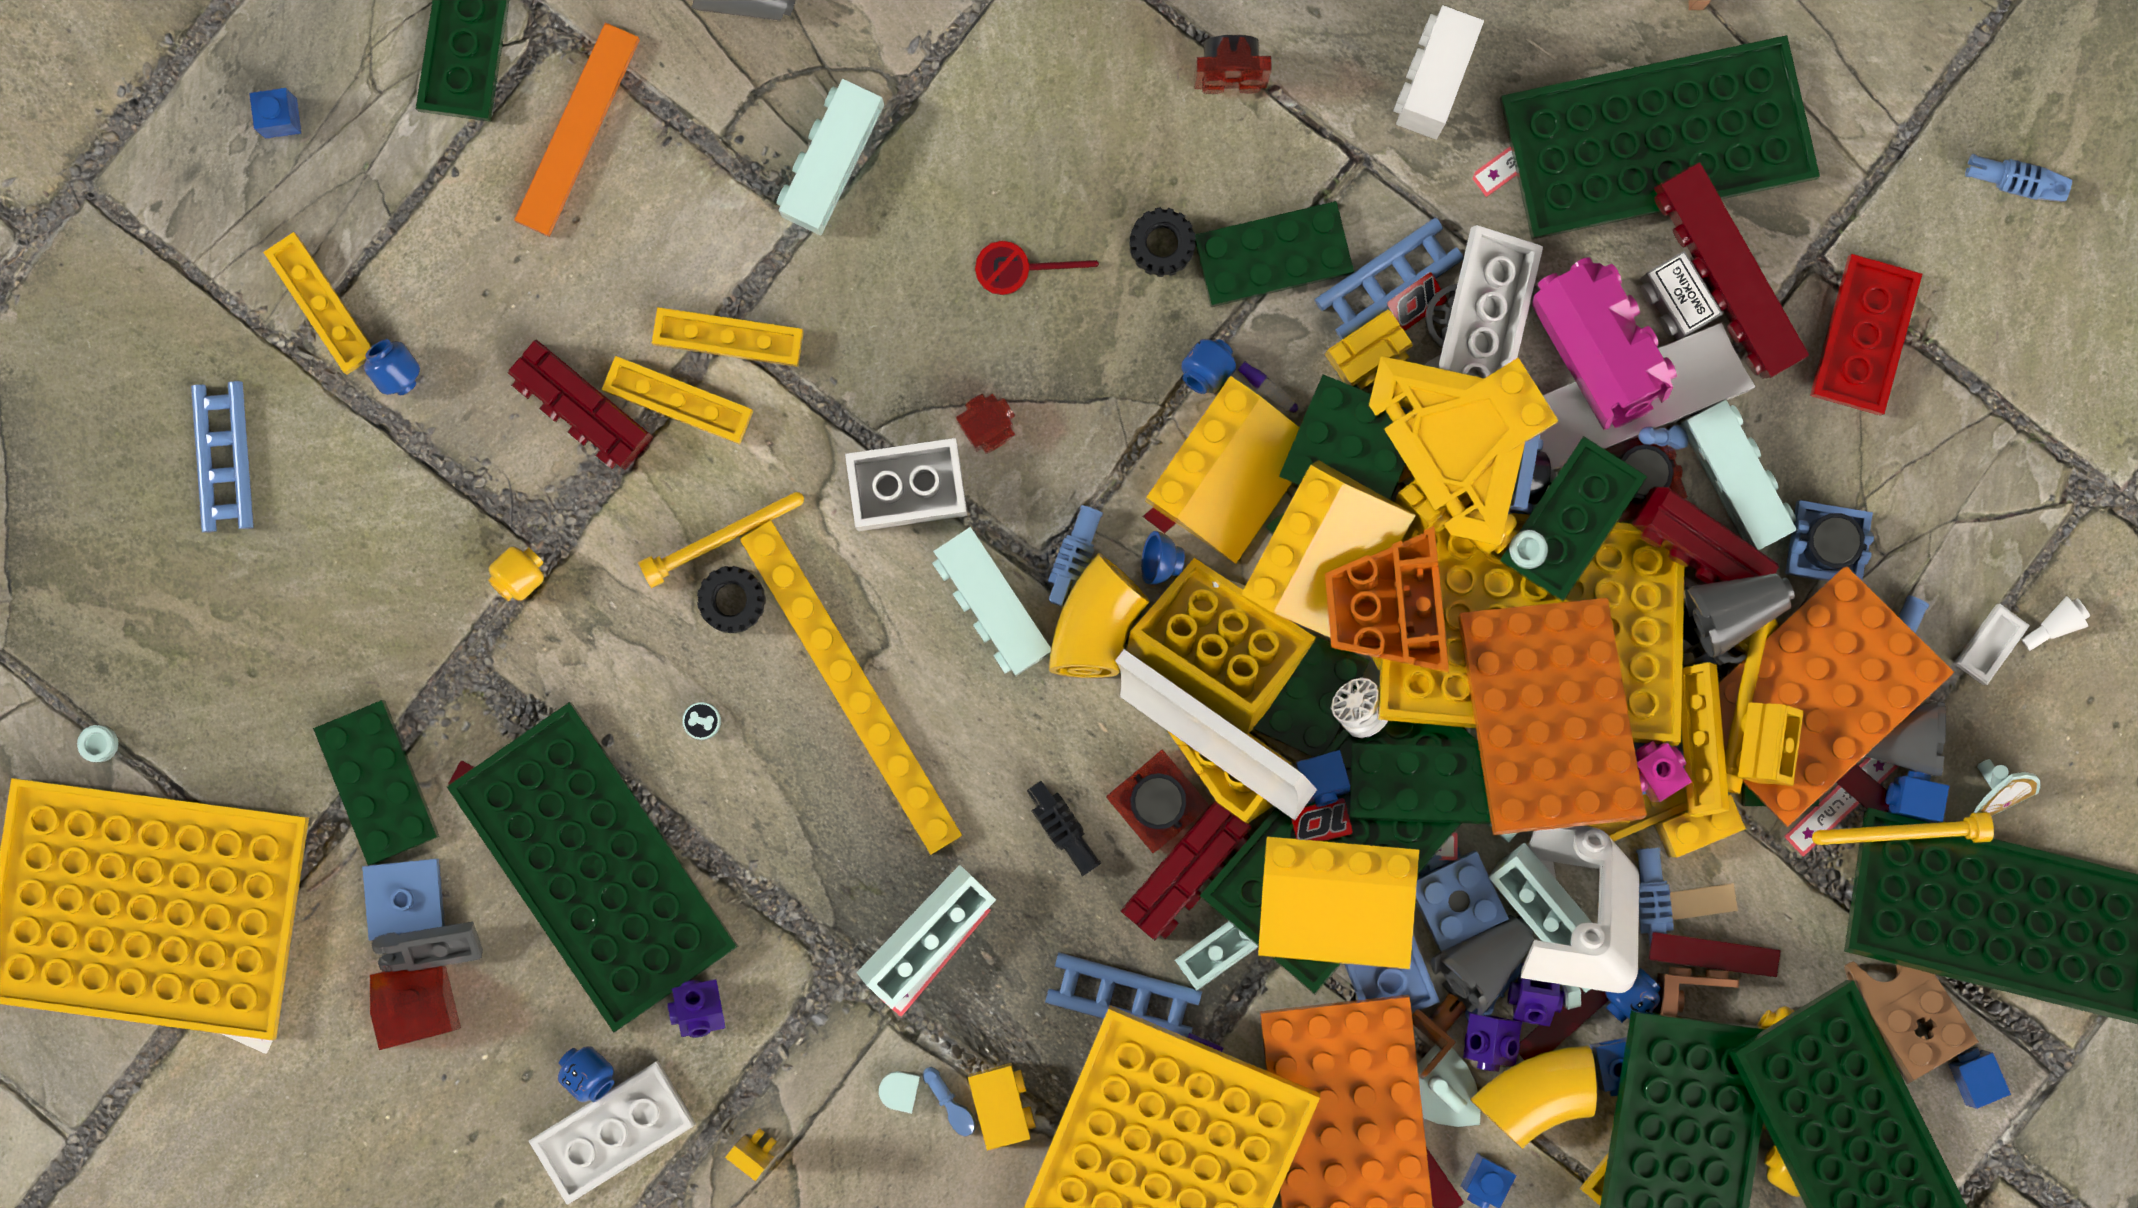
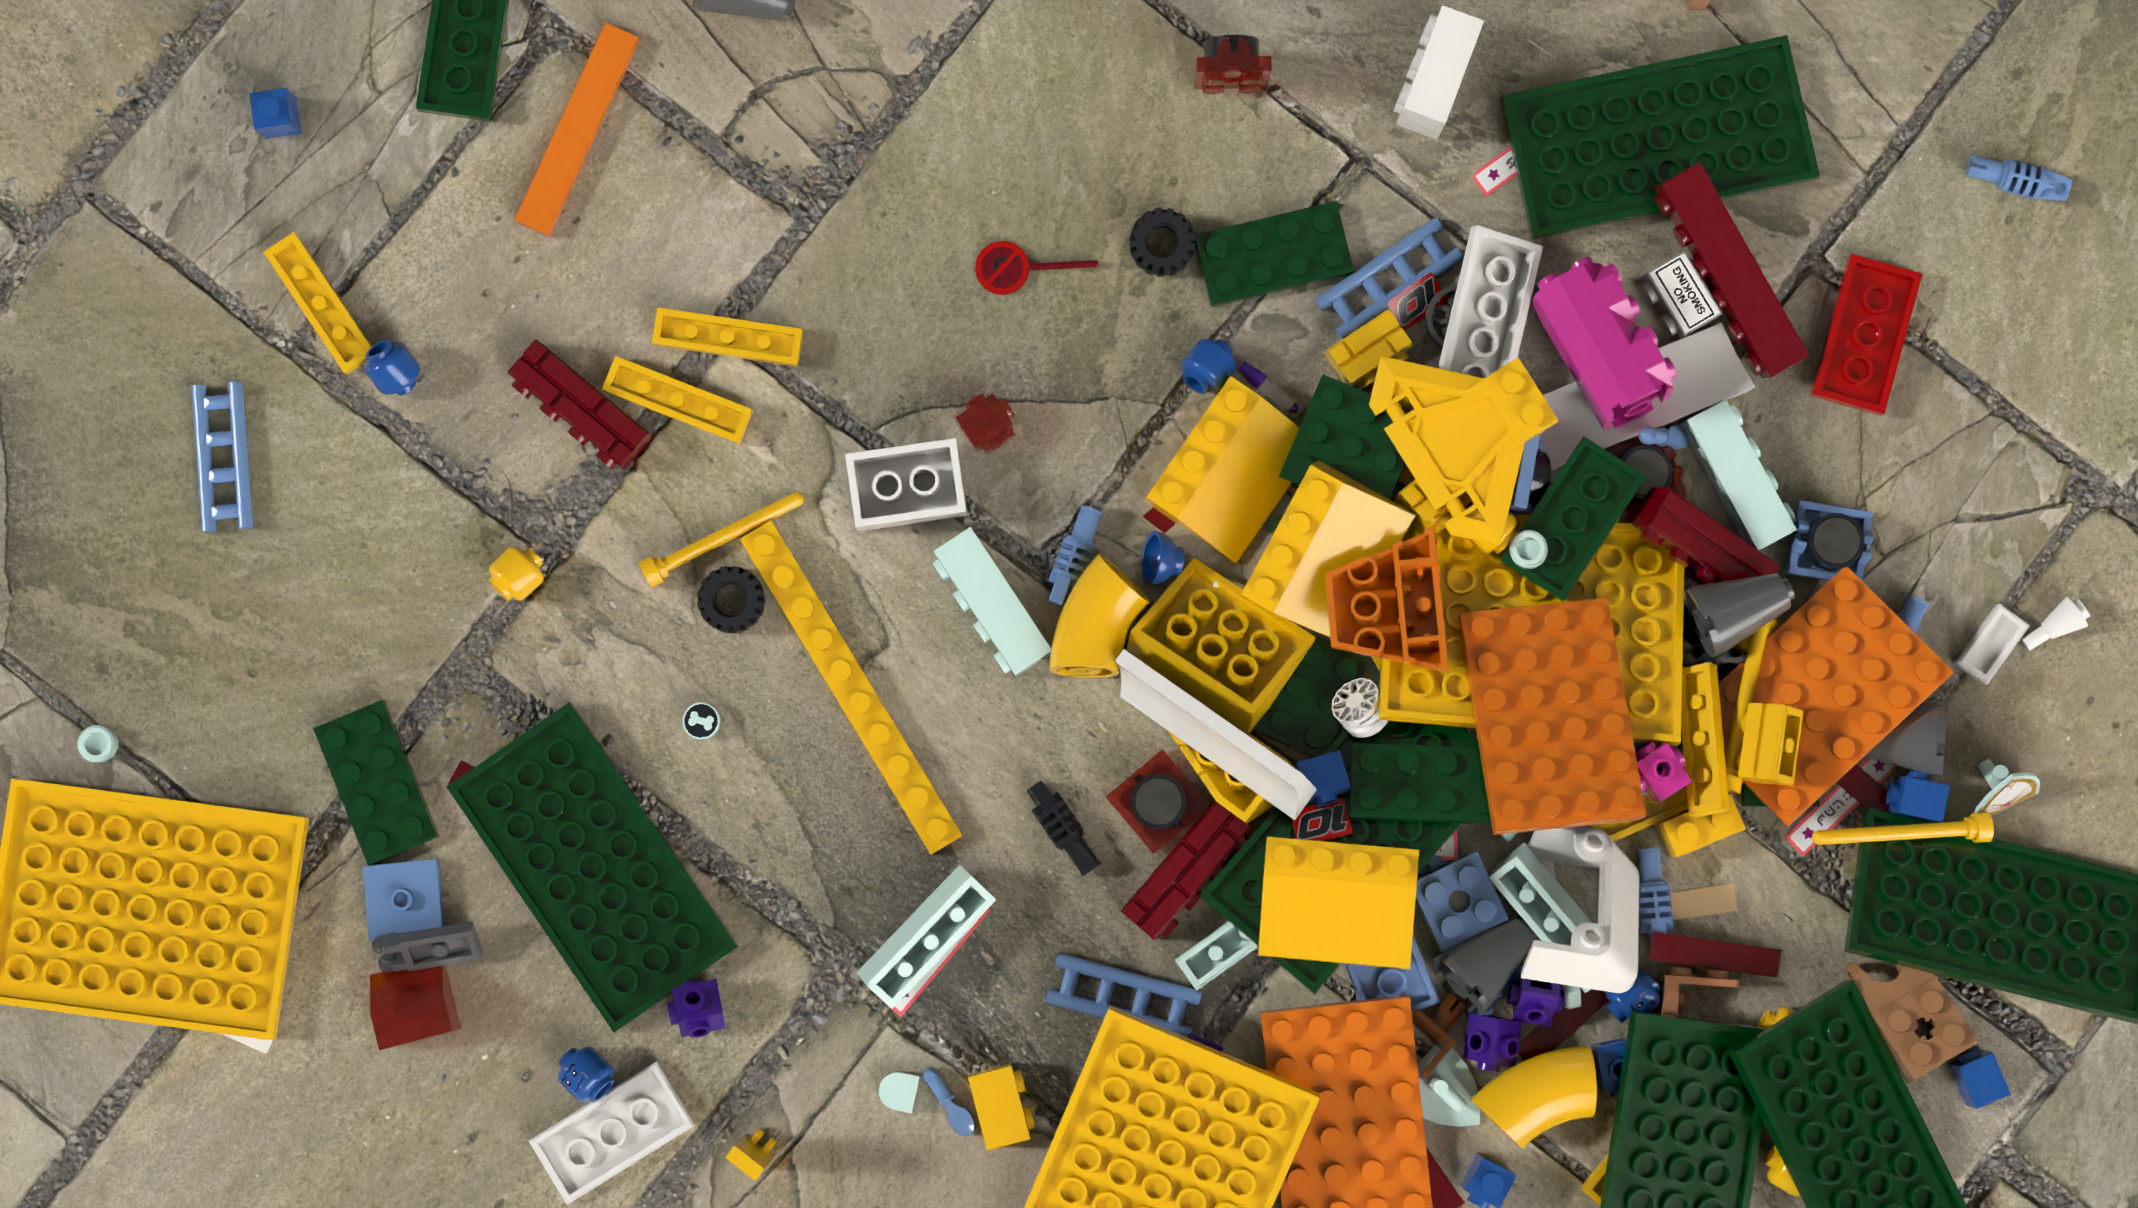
light aqua brick [777,79,884,235] -> none

